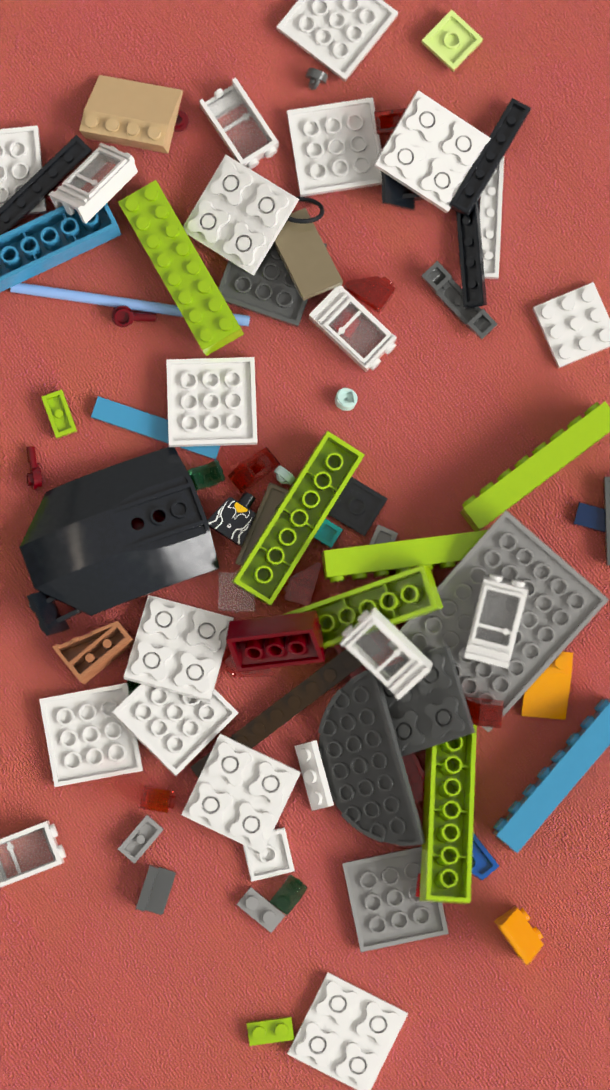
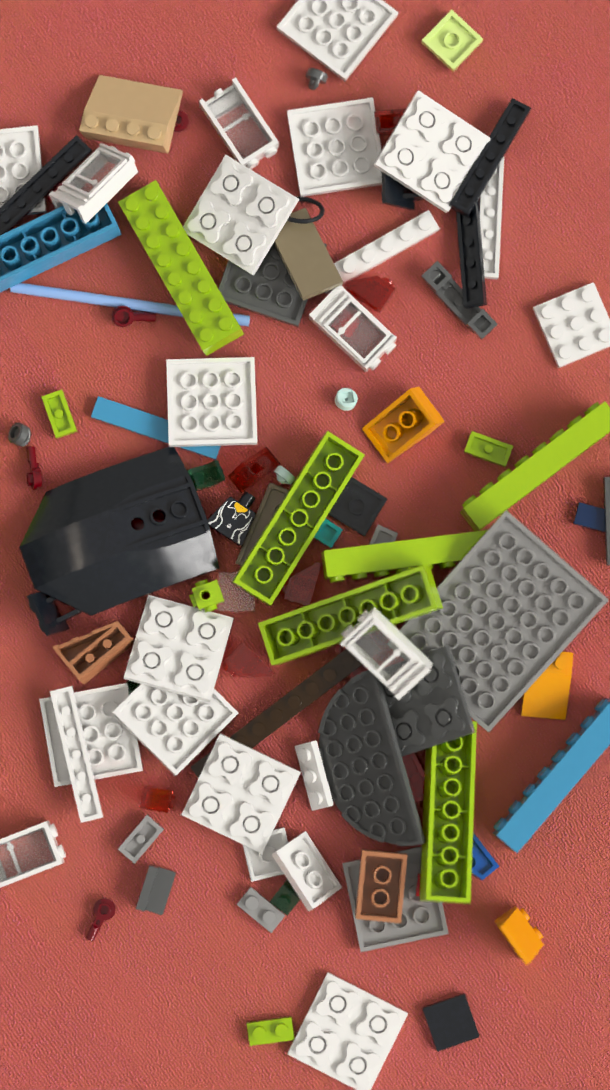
dark red slope [226,611,325,672] -> none
white door [464,574,529,669] -> none
clear red slope [465,697,504,728] -> none
none -> dark grey tile [8,422,31,447]
none -> white plate [50,686,103,823]
none -> dark red plate [85,898,116,942]
none -> lime brick [189,579,225,613]
none -> white plate [272,831,342,912]
none -> white plate [325,210,440,294]
none -> nougat brick [355,849,407,923]
none -> light orange slope [362,387,445,463]
none -> black tile [422,993,480,1052]
none -> lime plate [464,431,513,467]

